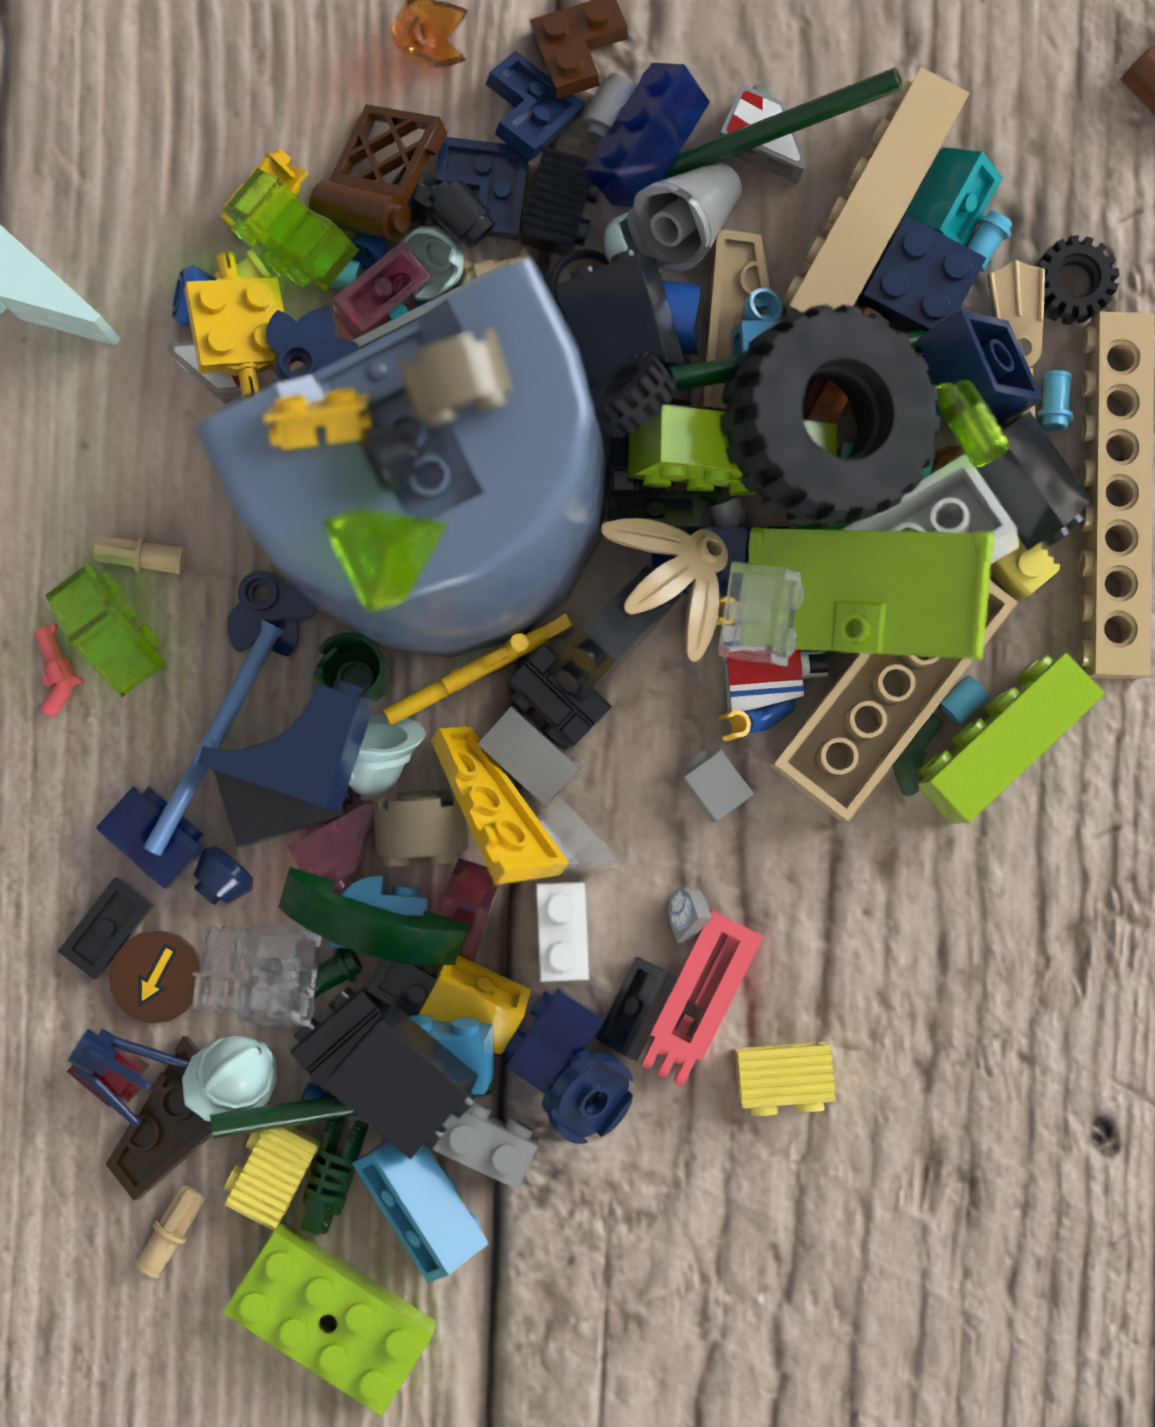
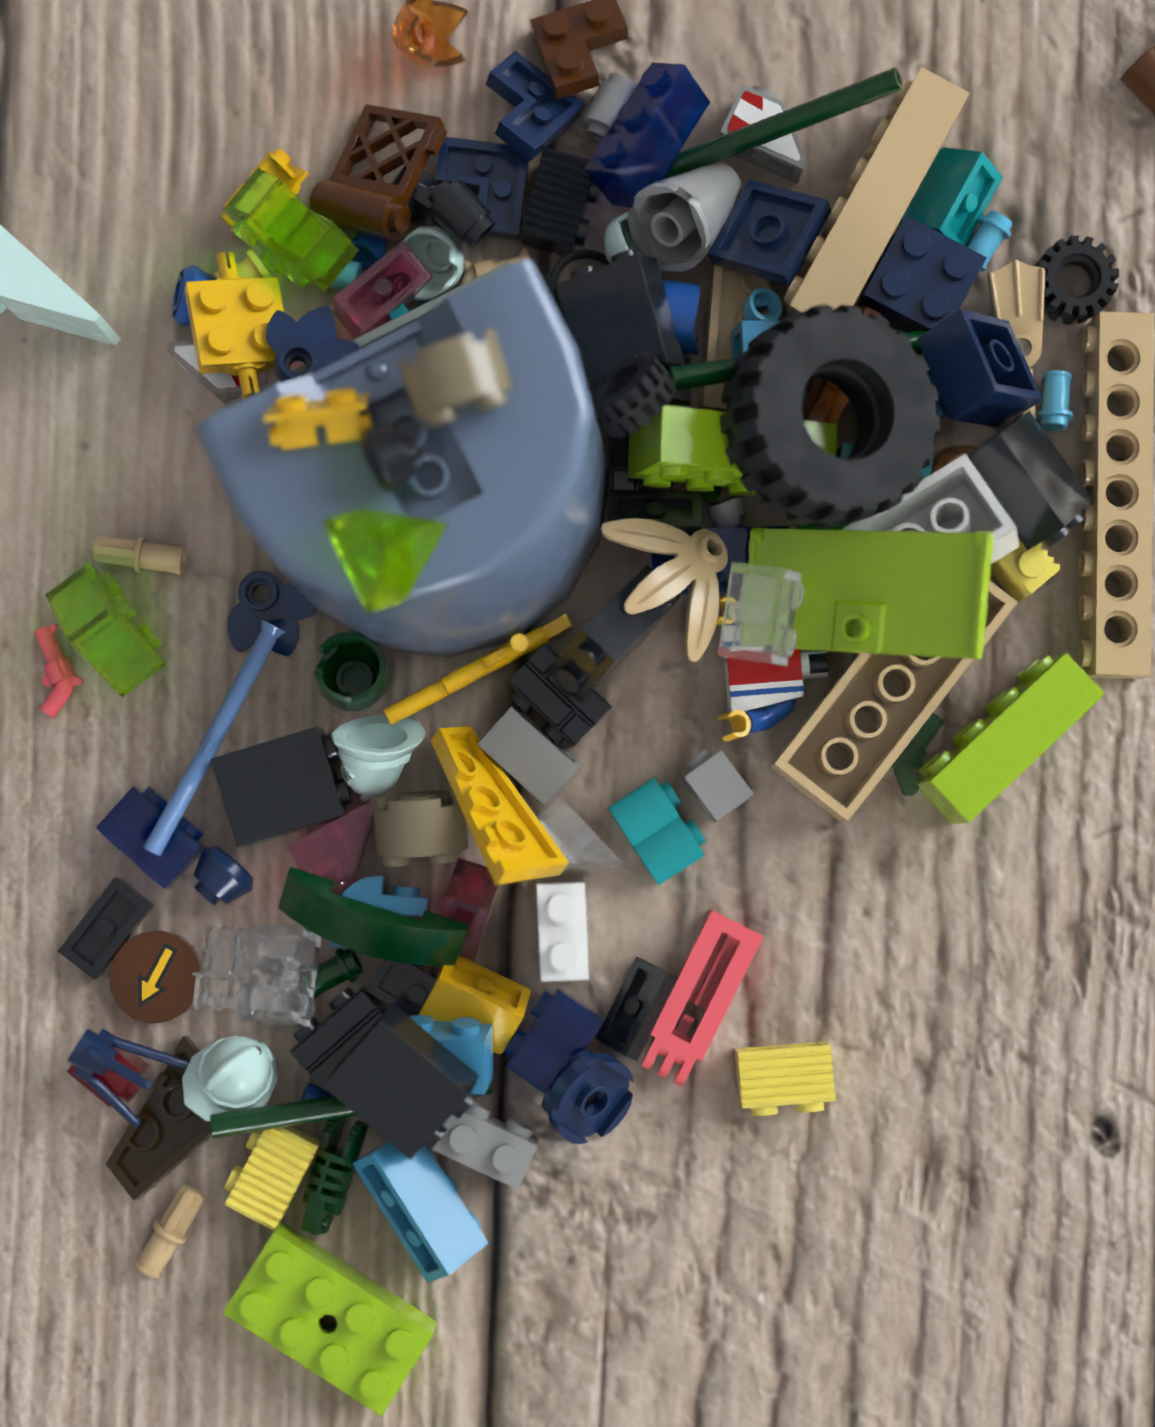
dark blue arch [197,679,375,809] -> none
light grey tile [668,888,712,943] -> none
clear neon green hinge [936,380,1011,467] -> none
medium azure hinge [938,675,990,726] -> none
none -> teal brick [607,778,706,885]
none -> dark blue tile [707,179,832,286]

